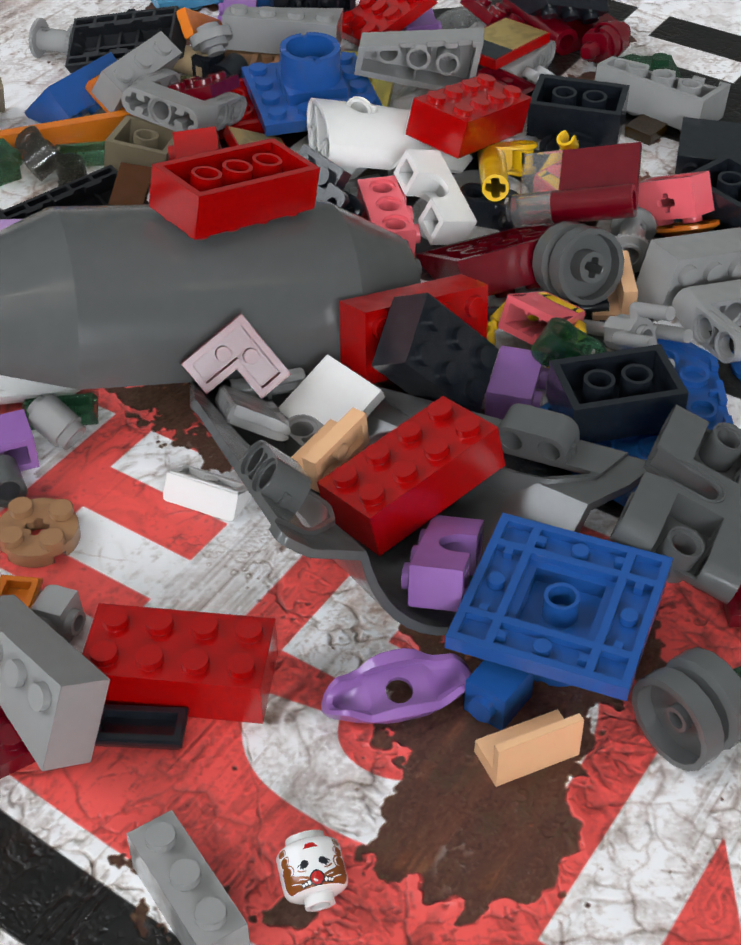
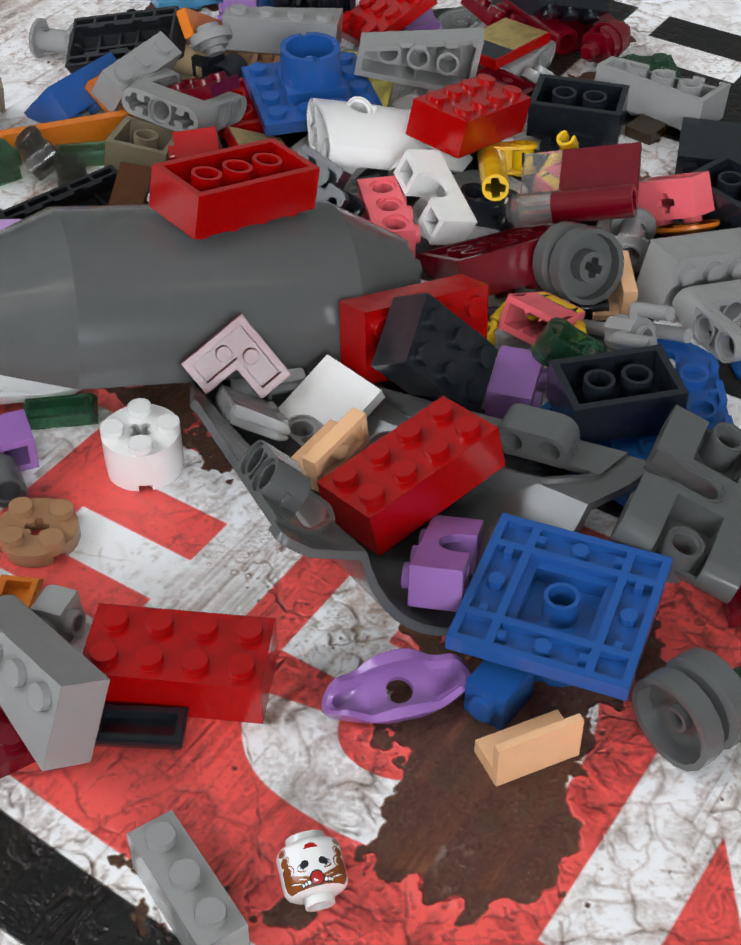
light grey brick [27,394,86,450] -> none
white slope [163,465,252,521] -> none
none -> white brick [99,398,184,491]

